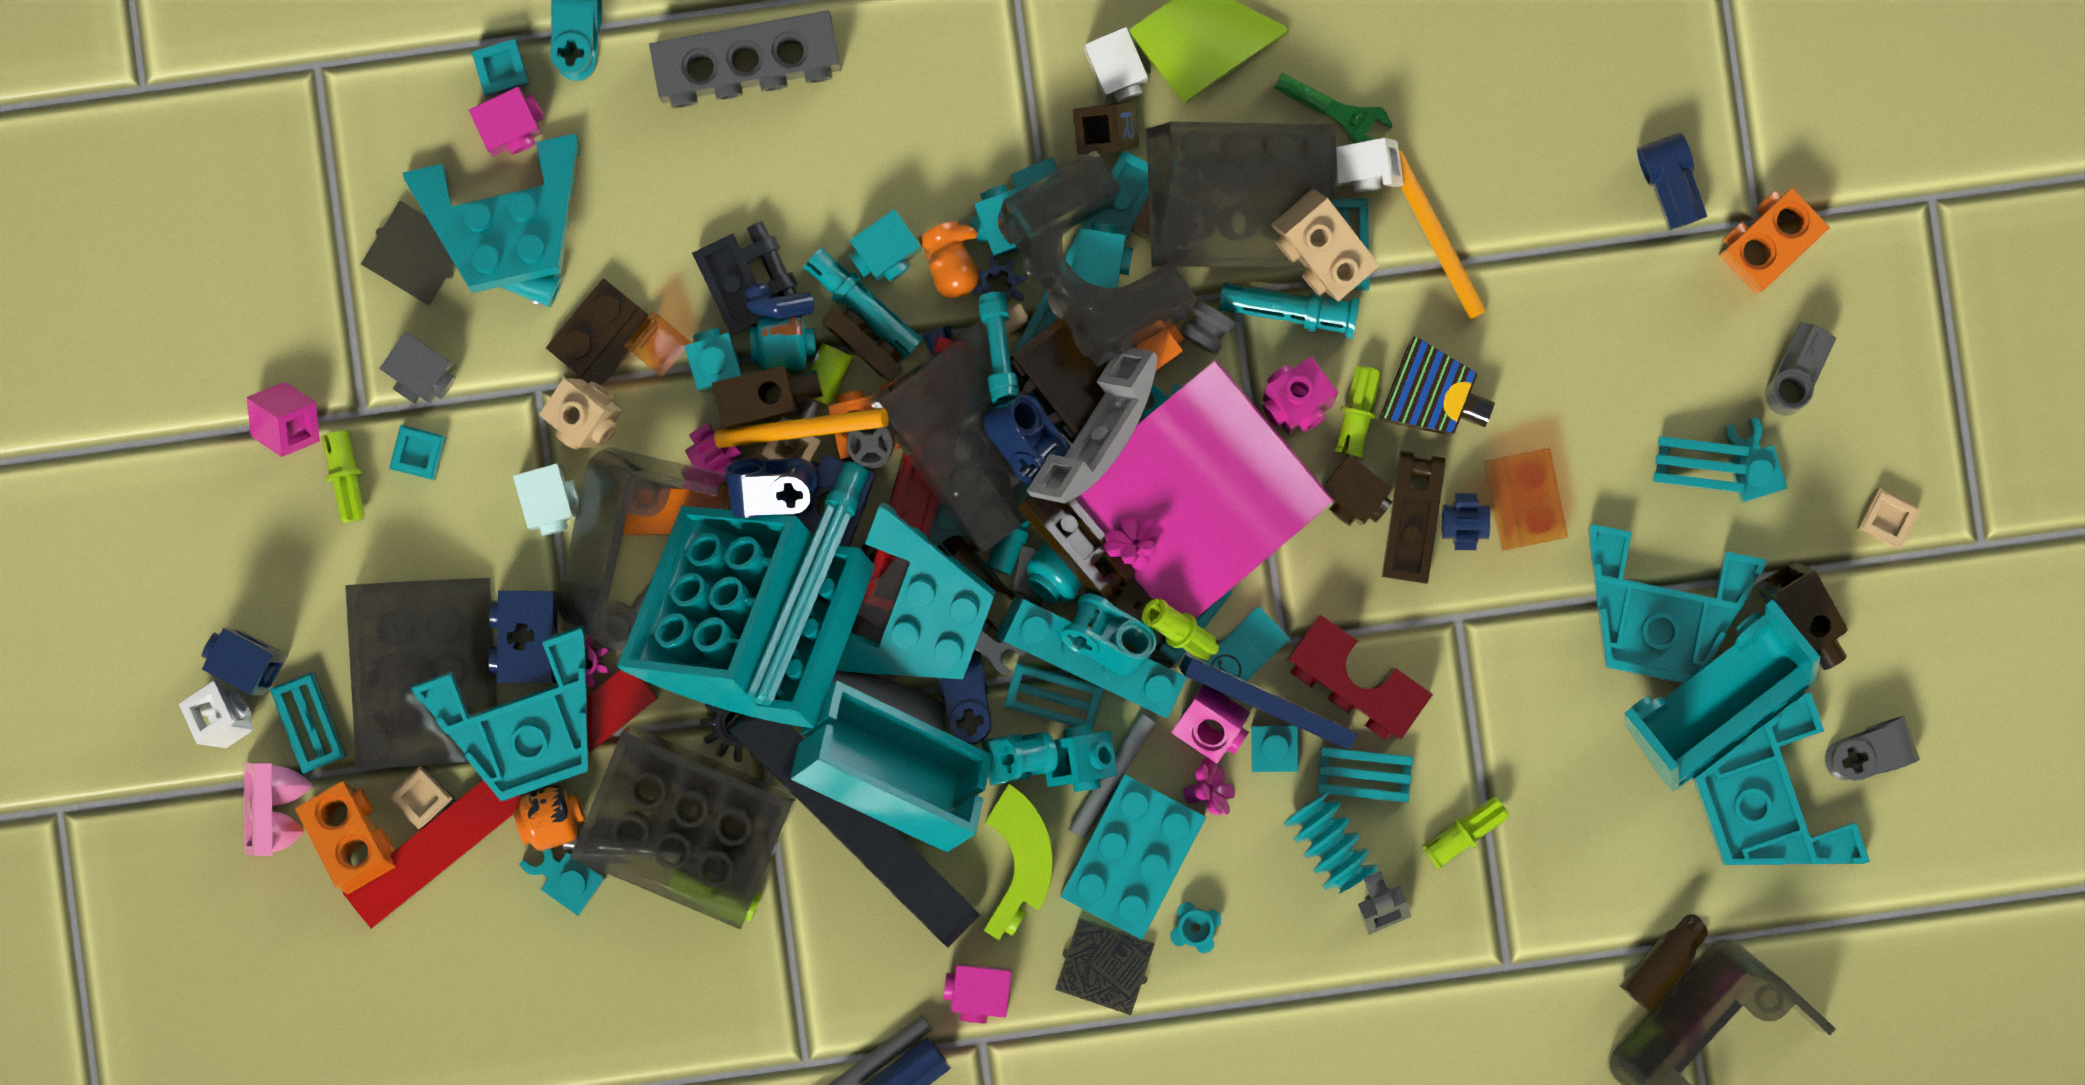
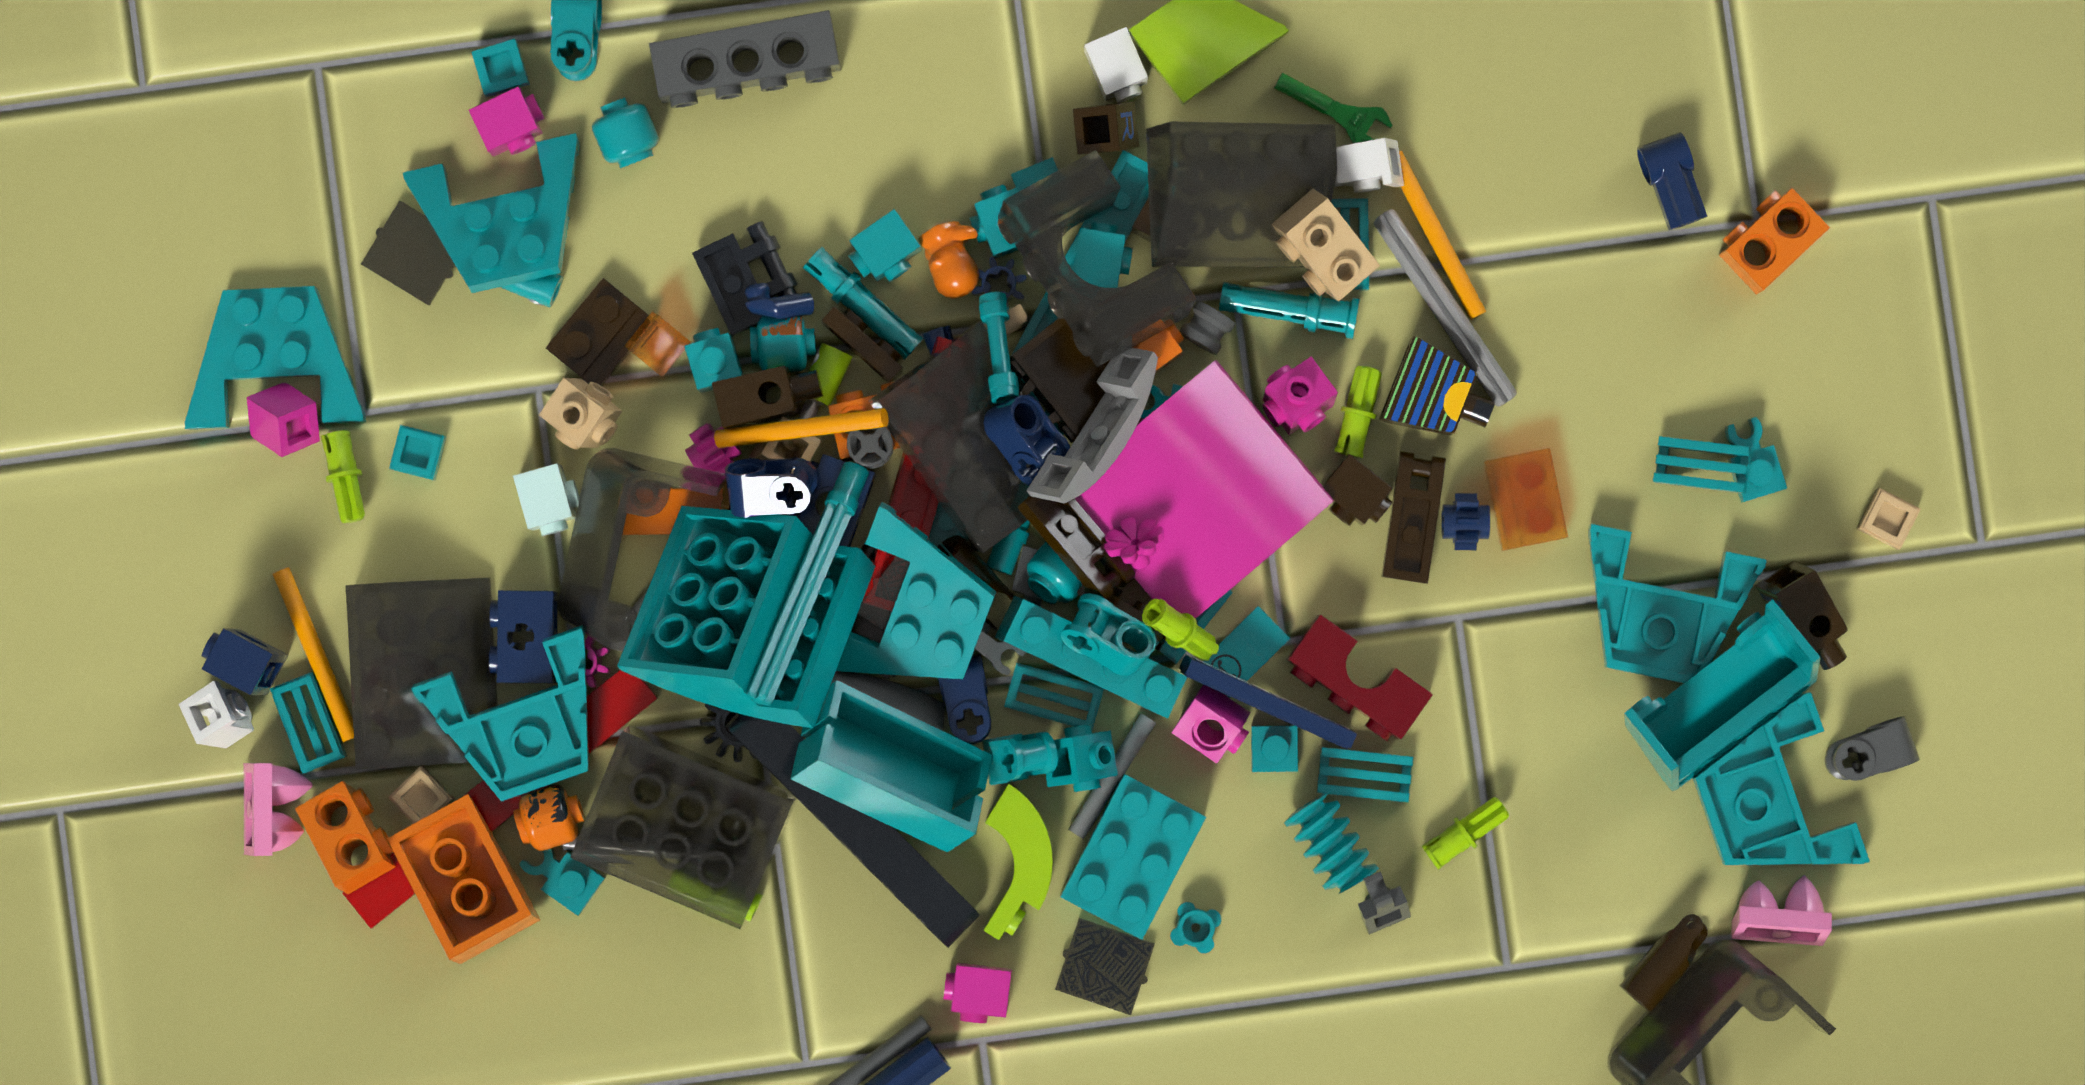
dark grey brick [379,331,456,404] -> none
dark pink plant [1183,757,1235,816] -> none
dark grey piece [1765,321,1837,416] -> none
none -> teal wing [185,286,366,430]
none -> light orange bar [272,567,360,743]
none -> orange slope [387,794,541,964]
none -> teal head [592,97,659,169]
none -> light grey axle [1374,209,1517,407]
none -> bright pink tile [1731,875,1832,946]

